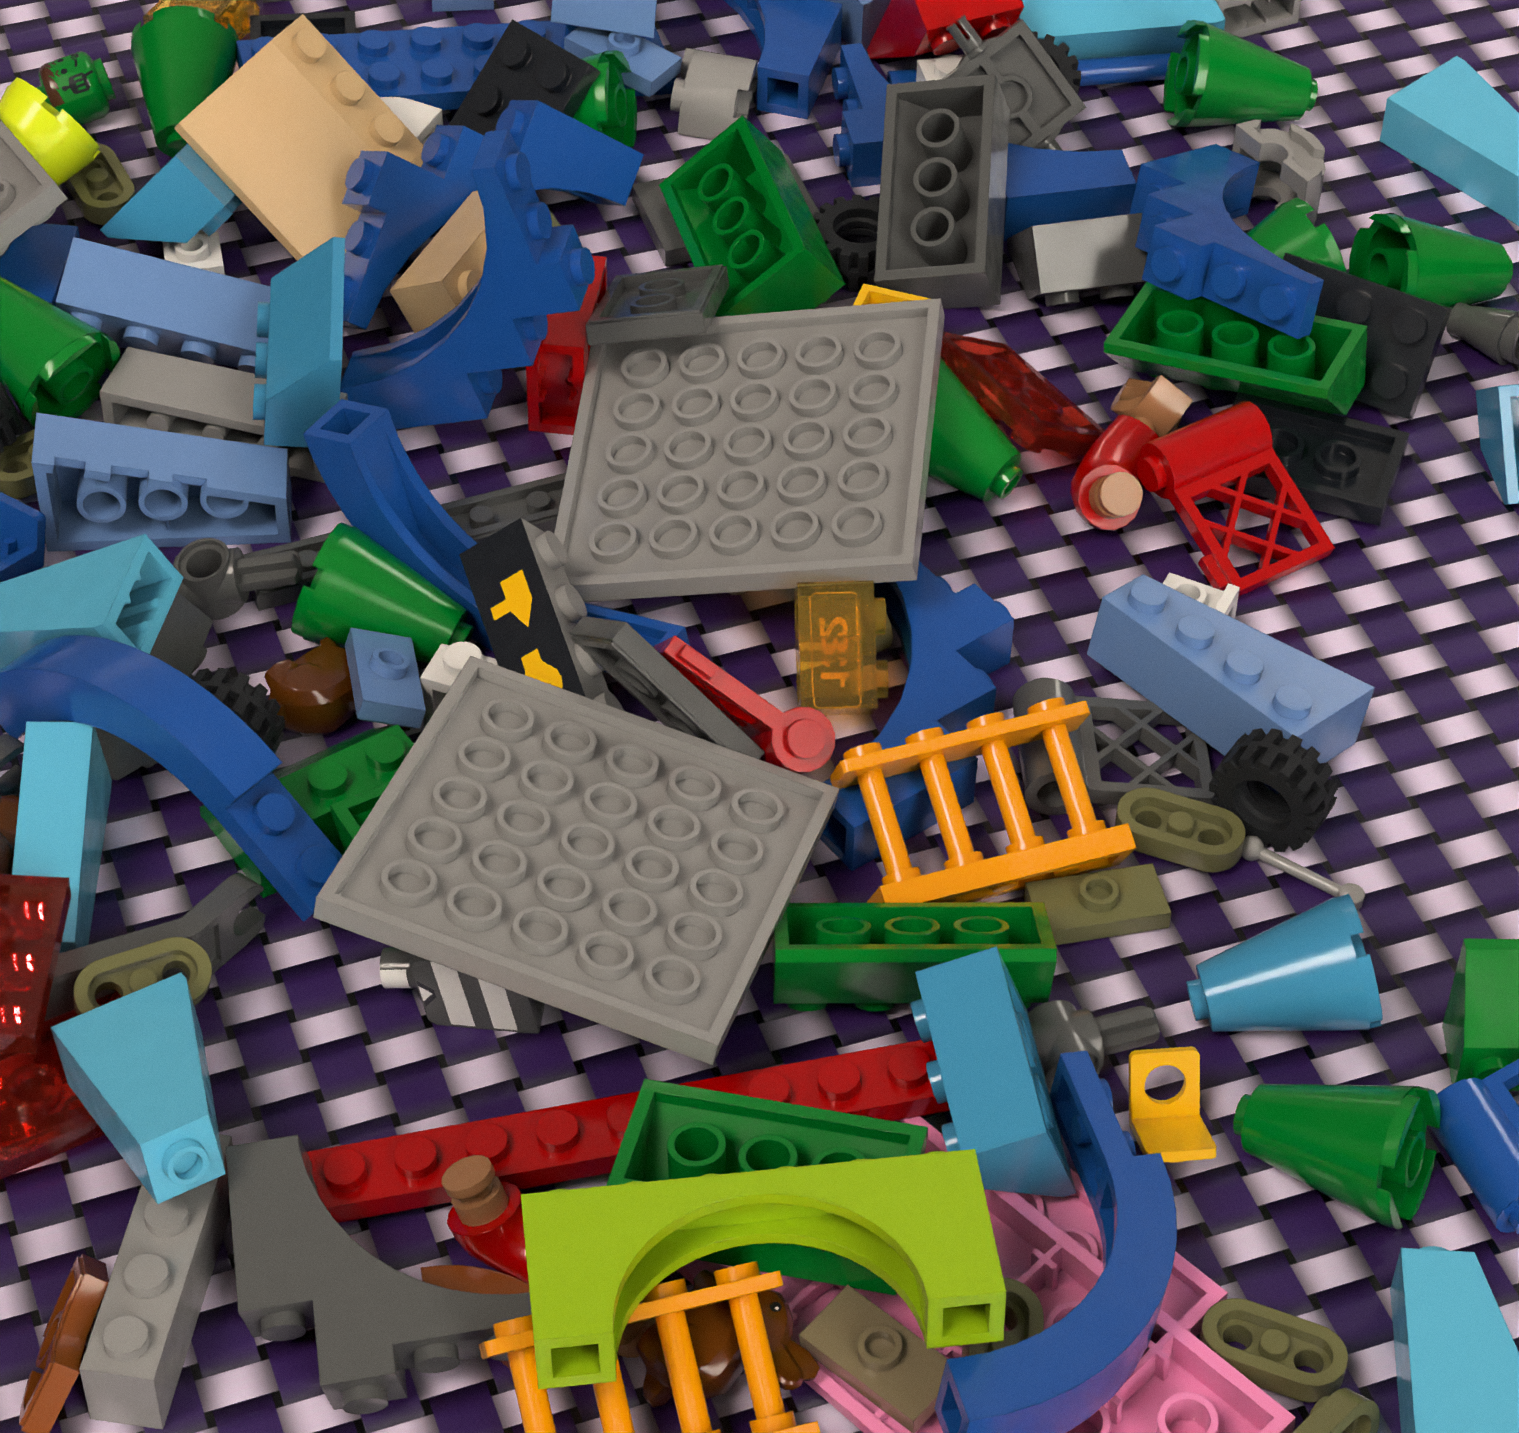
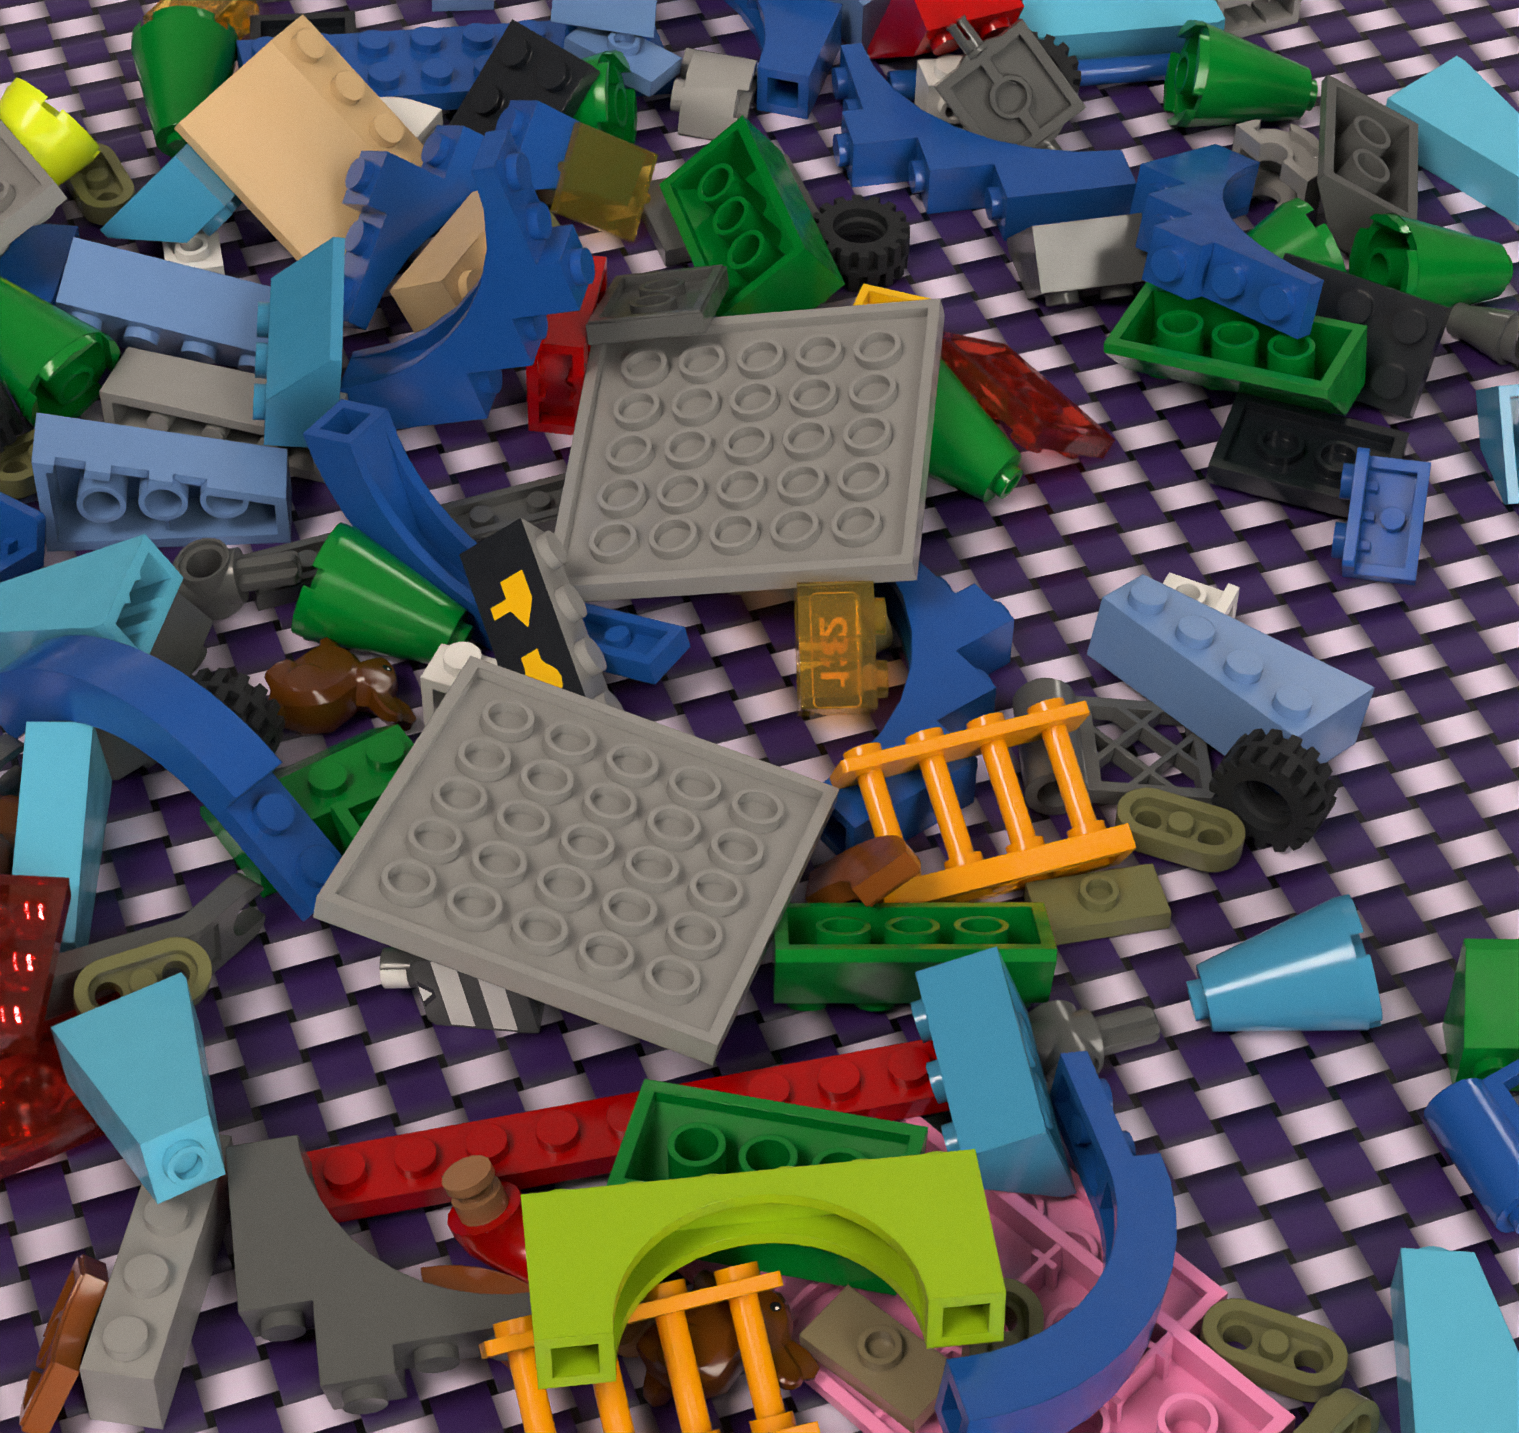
green head [35,51,116,126] -> none
medium blue plate [345,627,426,729] -> none
dark grey tile [570,616,765,759] -> none
piece [653,635,835,774] -> none
dark grey slope [874,74,1010,309] -> none
piece [1070,375,1193,531] -> none
yellow bracket [1129,1046,1217,1163] -> none
red piece [1137,401,1335,597] -> none
green cone [1233,1084,1441,1230] -> none
light grey hinge [1242,836,1365,911] -> none
none -> clear yellow piece [550,122,658,242]
none -> dark orange tile [804,835,921,907]
none -> dark grey slope [1317,75,1418,257]
none -> blue bracket [1331,447,1431,586]

